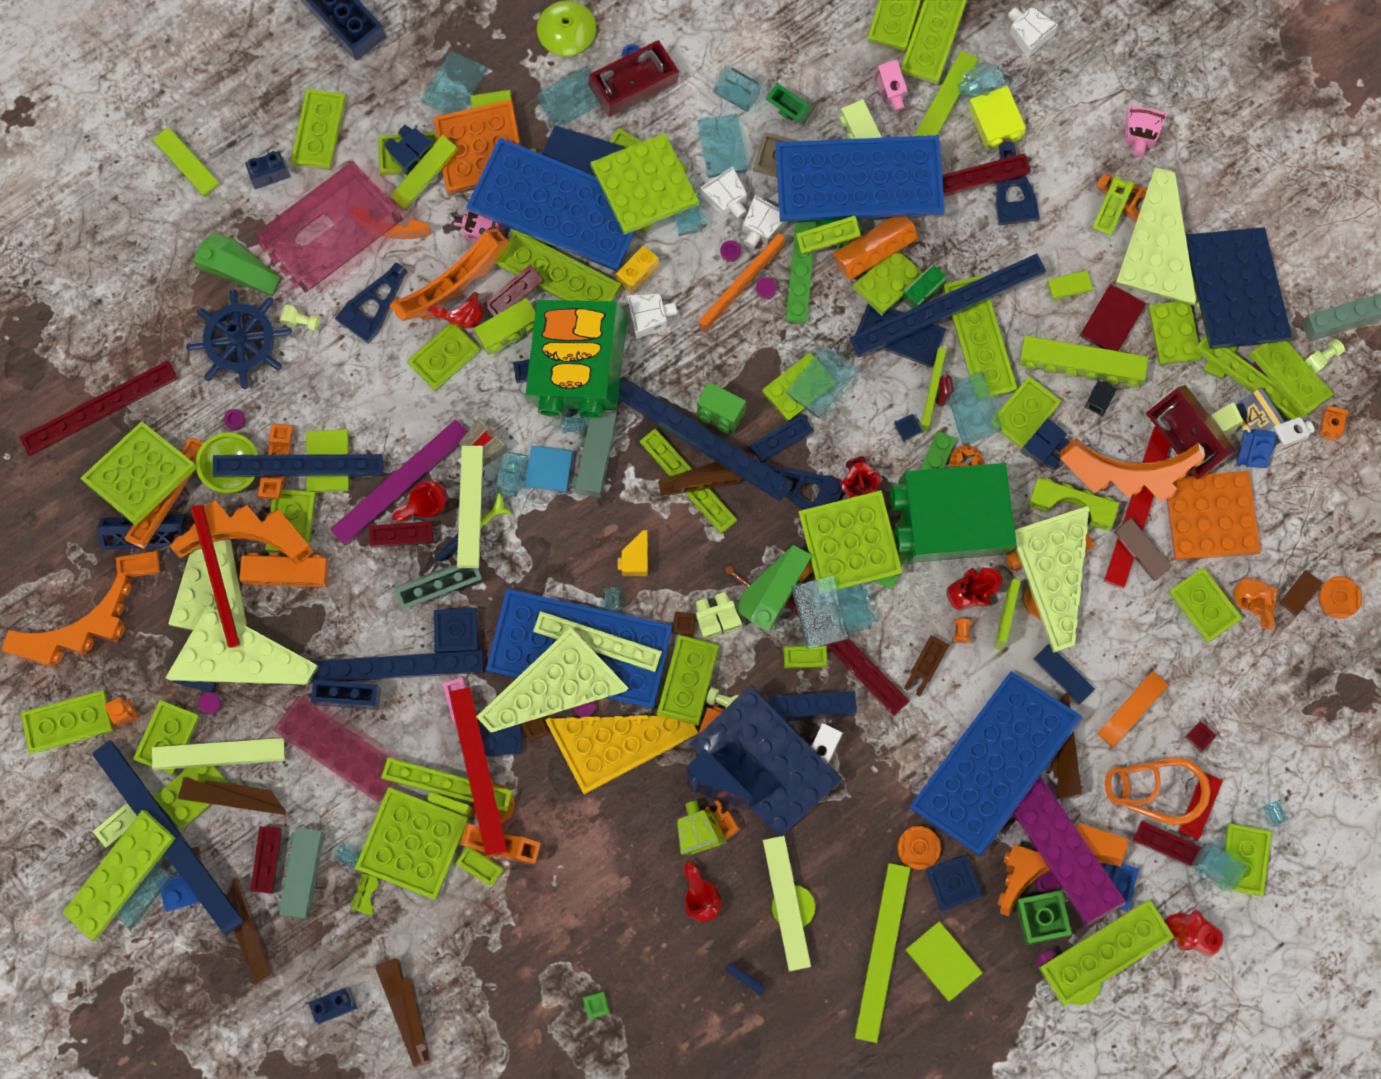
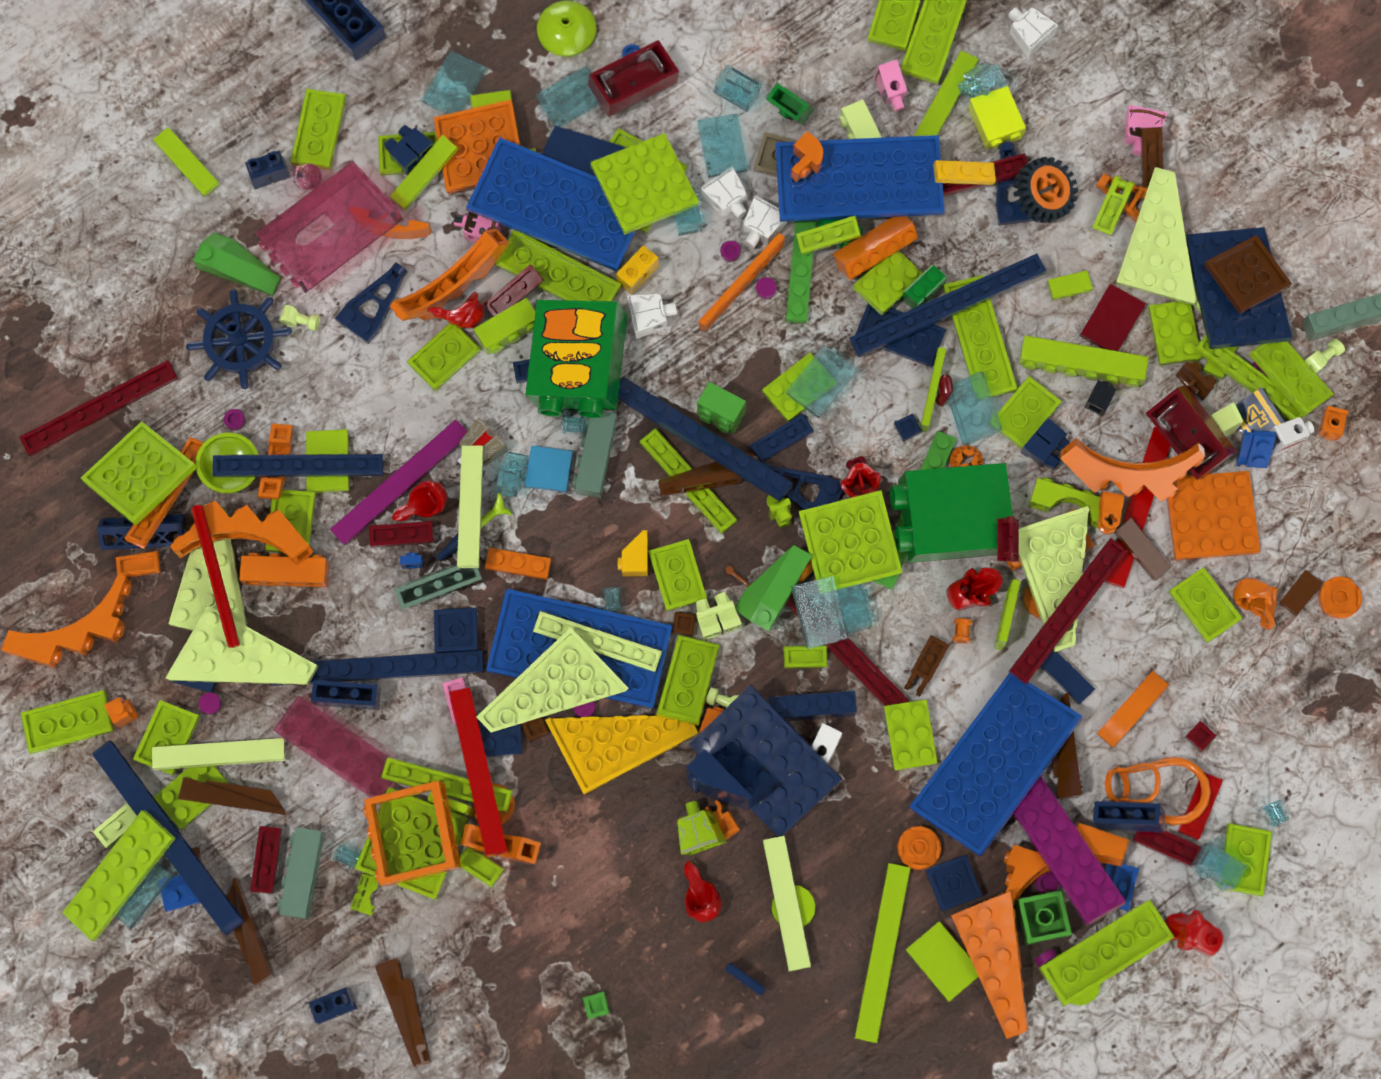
none -> clear pink head [292,163,322,190]
none -> orange window [363,781,461,887]
none -> blue plate [400,552,424,569]
none -> orange plate [485,548,552,580]
none -> lime plate [649,539,707,612]
none -> lime hips [767,495,792,529]
none -> orange brick [791,131,823,182]
none -> lime plate [883,699,938,770]
none -> yellow plate [933,160,996,185]
none -> orange wing [951,890,1029,1039]
none -> dark red hinge [997,516,1019,562]
none -> dark red tile [1008,538,1128,685]
none -> wheel [1013,157,1078,223]
none -> dark blue brick [1093,801,1165,832]
none -> orange piece [1098,491,1124,535]
none -> reddish brown tile [1140,127,1163,188]
none -> reddish brown hips [1175,361,1216,401]
none -> reddish brown plate [1204,235,1292,314]

